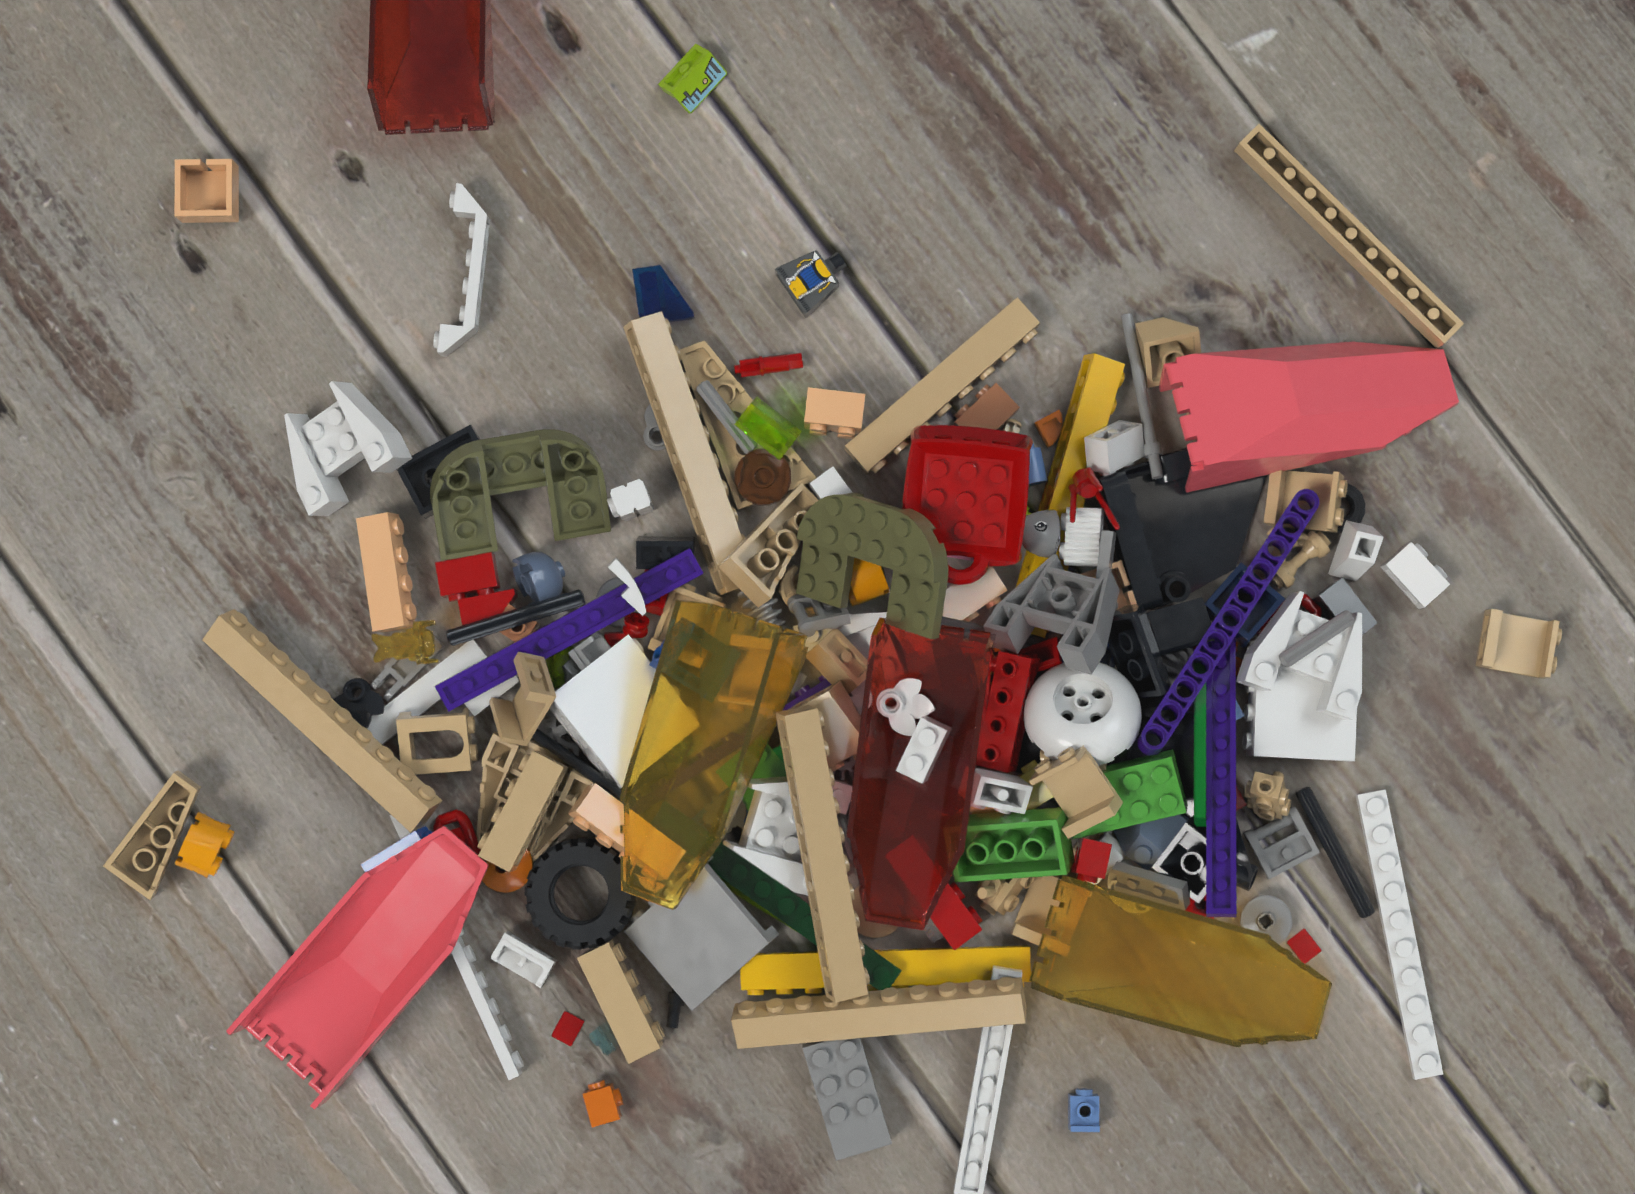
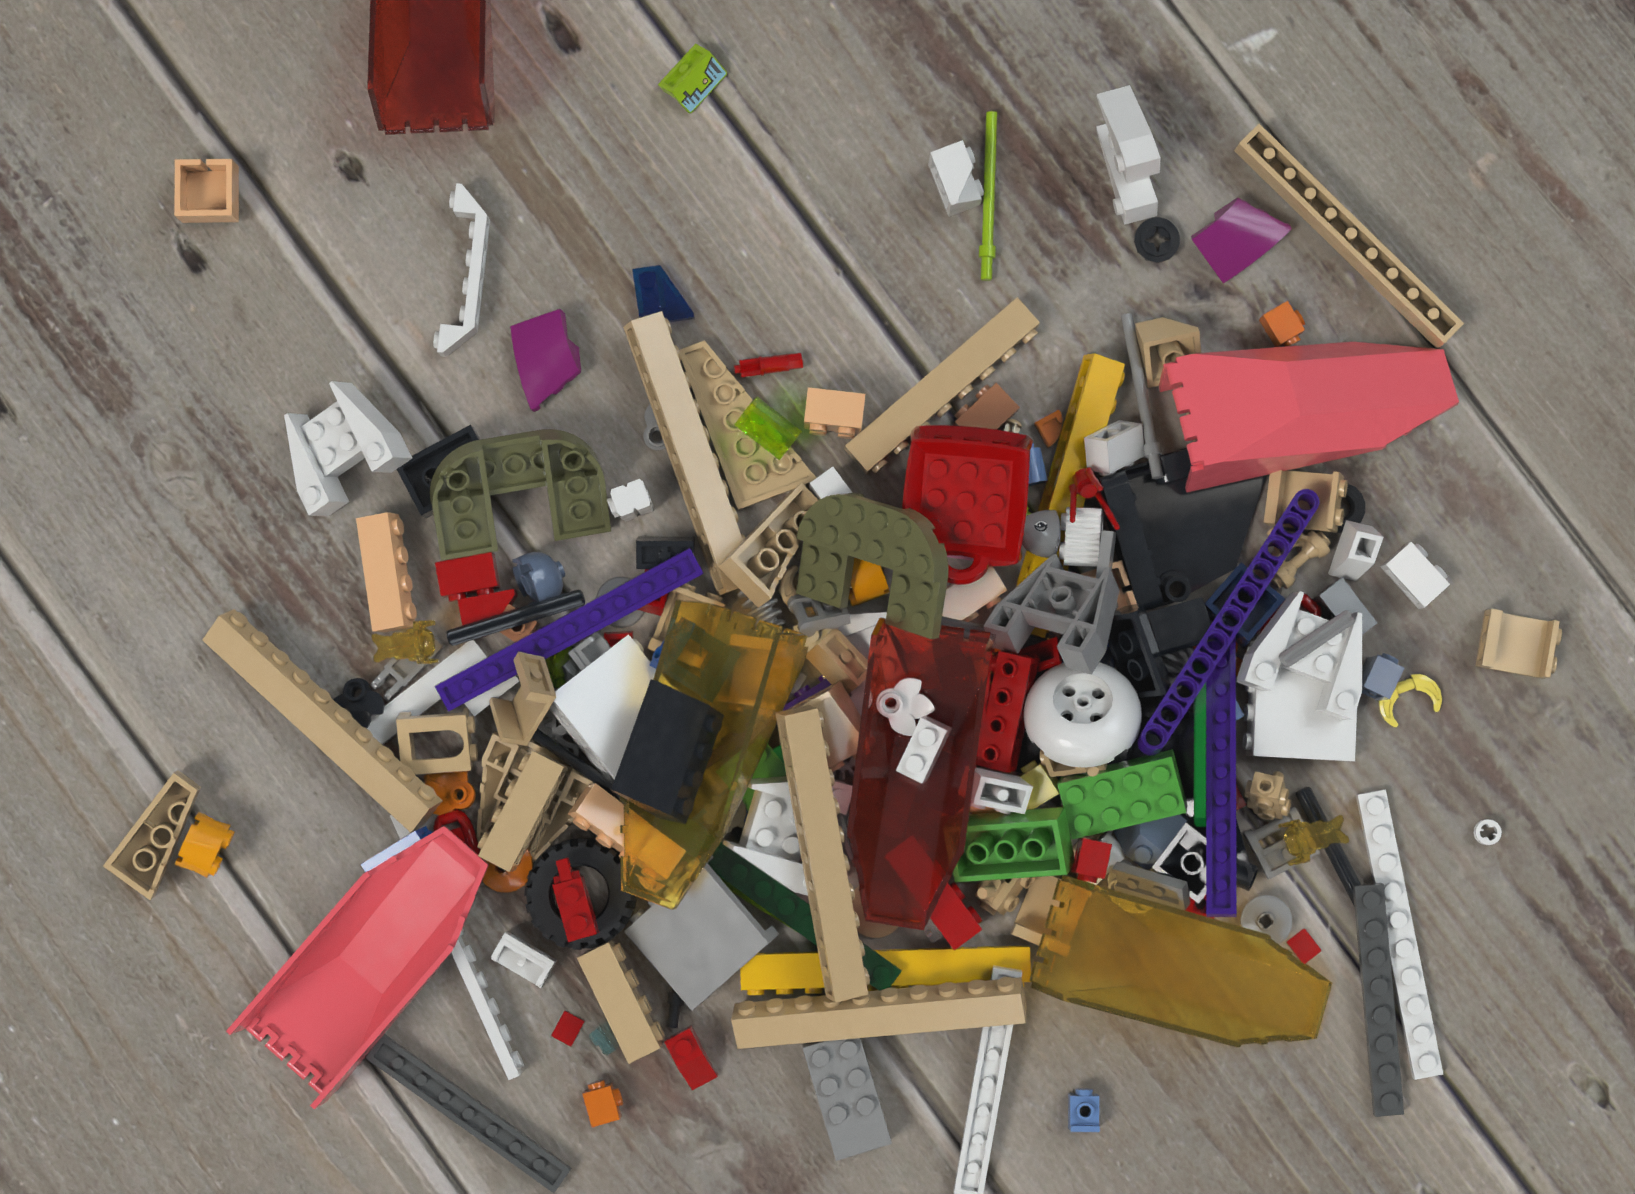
white slope [608,557,646,616] -> none
red bush [622,613,649,638] -> none
light grey axle [696,380,757,454] -> none
reddish brown tile [735,449,791,506] -> none
torso [775,250,847,318] -> none
tan panel [1029,745,1123,839] -> none
none -> dark grey plate [366,1034,572,1193]
none -> orange plate [424,771,476,815]
none -> magenta slope [510,309,581,412]
none -> red hinge [553,857,599,942]
none -> black slope [611,679,724,824]
none -> red slope [664,1025,718,1090]
none -> white slope [928,140,984,217]
none -> lime bar [979,111,997,281]
none -> white wedge [1096,85,1161,225]
none -> black gear [1134,217,1180,263]
none -> magenta slope [1191,197,1292,284]
none -> orange brick [1259,301,1305,347]
none -> clear yellow hair [1278,815,1349,866]
none -> dark grey plate [1353,883,1404,1117]
none -> sand blue brick [1362,653,1404,701]
none -> light yellow piece [1379,674,1442,727]
none -> white bush [1473,819,1502,845]

